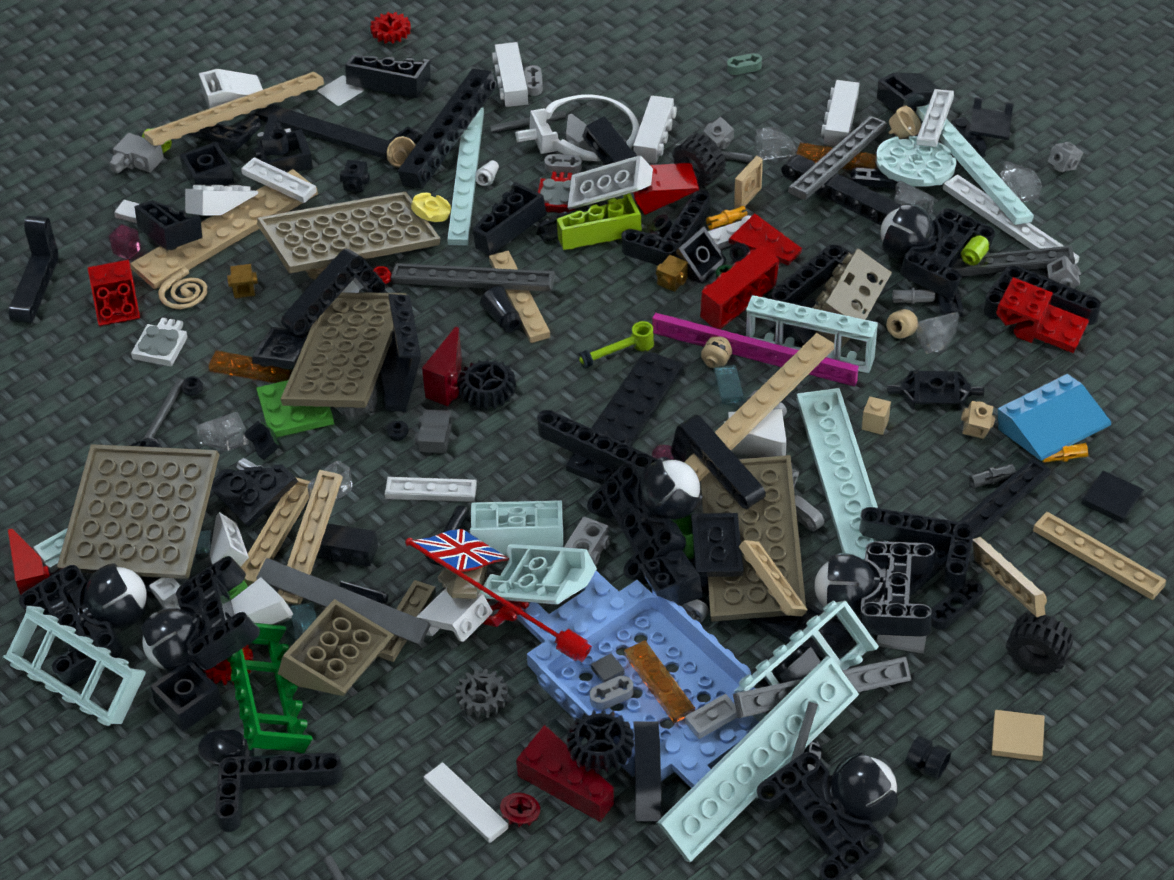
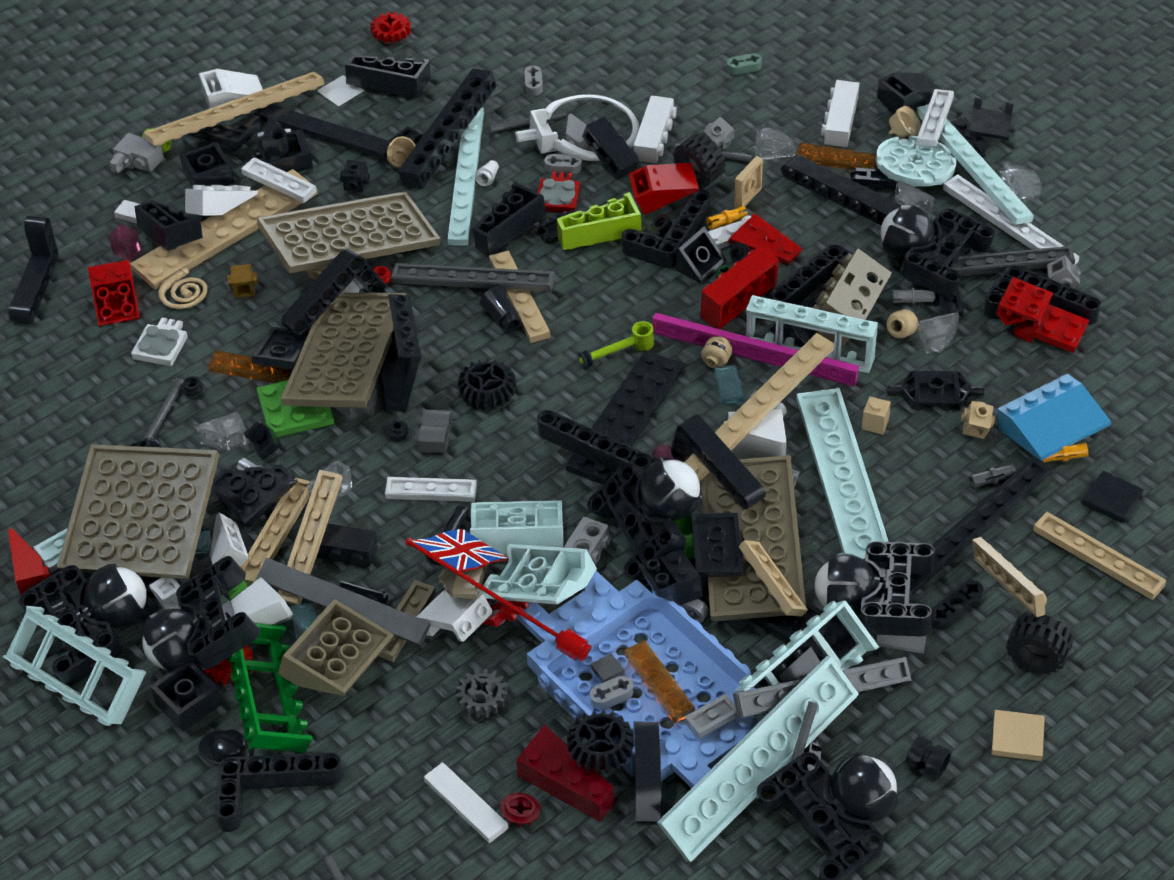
light yellow tile [411,193,451,222] -> none
dark red slope [422,326,462,406] -> none
white brick [492,42,528,107] -> none
white slope [568,155,653,210] -> none
pearl gold brick [656,255,688,292] -> none
dark grey tile [788,116,887,200] -> none
light grey beam [795,495,825,531] -> none
black beam [859,507,974,589] -> none
lime brick [961,236,989,266] -> none
light grey brick [1048,142,1084,172] -> none

